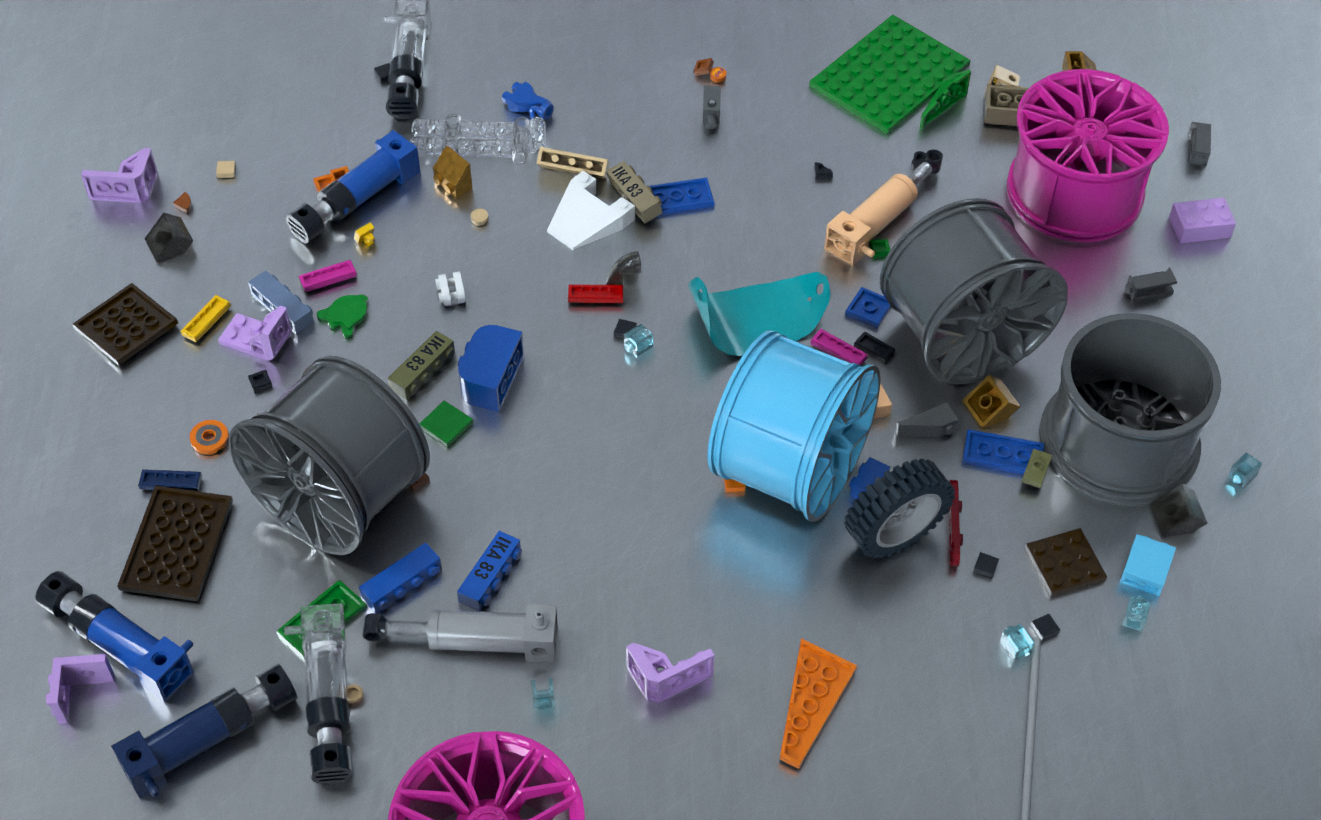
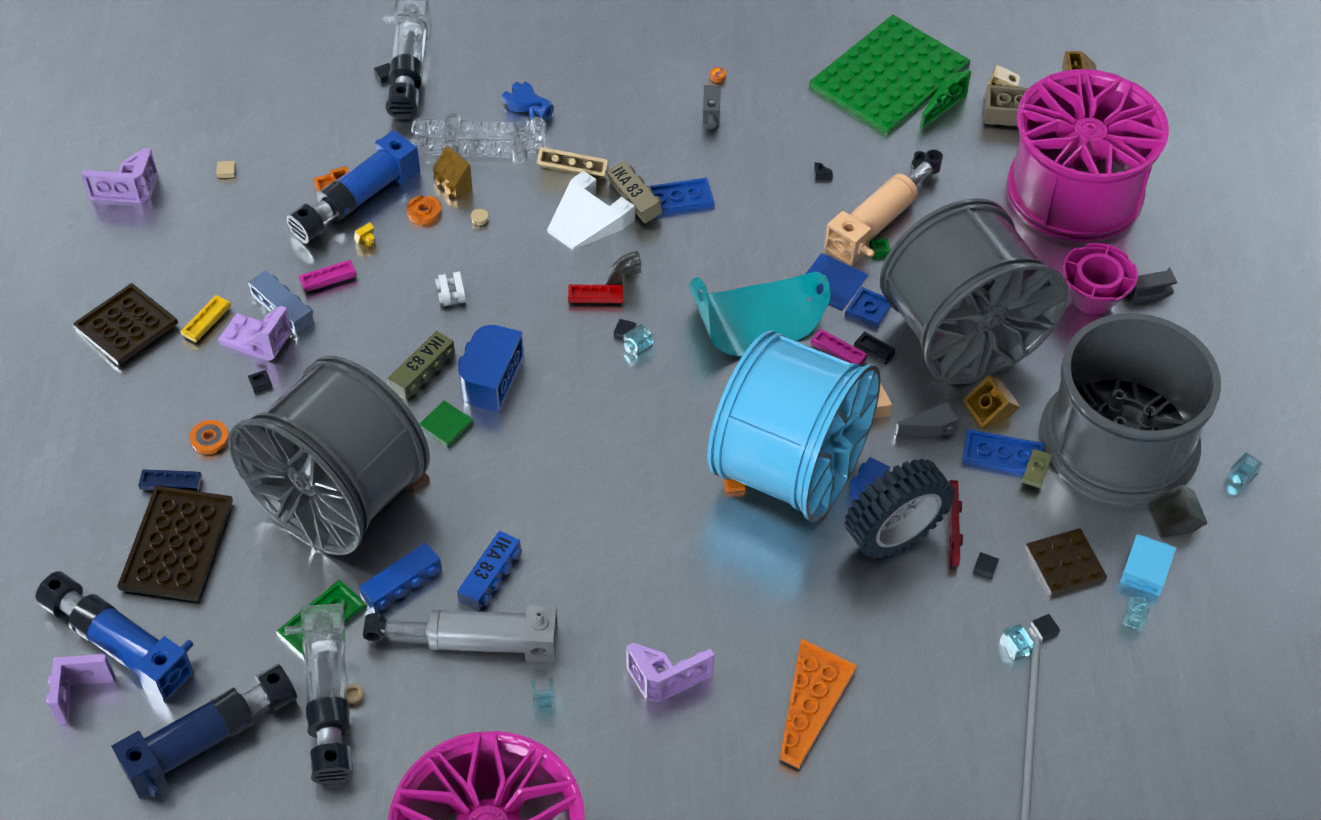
clear smoke slope [144,212,193,263] -> none
dark orange tile [173,192,191,214] -> none
green tile [317,294,368,338] -> none
dark orange tile [693,58,714,76] -> none
lavender brick [1169,197,1236,244] -> none
dark grey window [1188,122,1211,165] -> none
none -> orange tile [406,195,442,225]
none -> blue piece [806,253,868,311]
none -> dark pink cone [1063,243,1138,315]

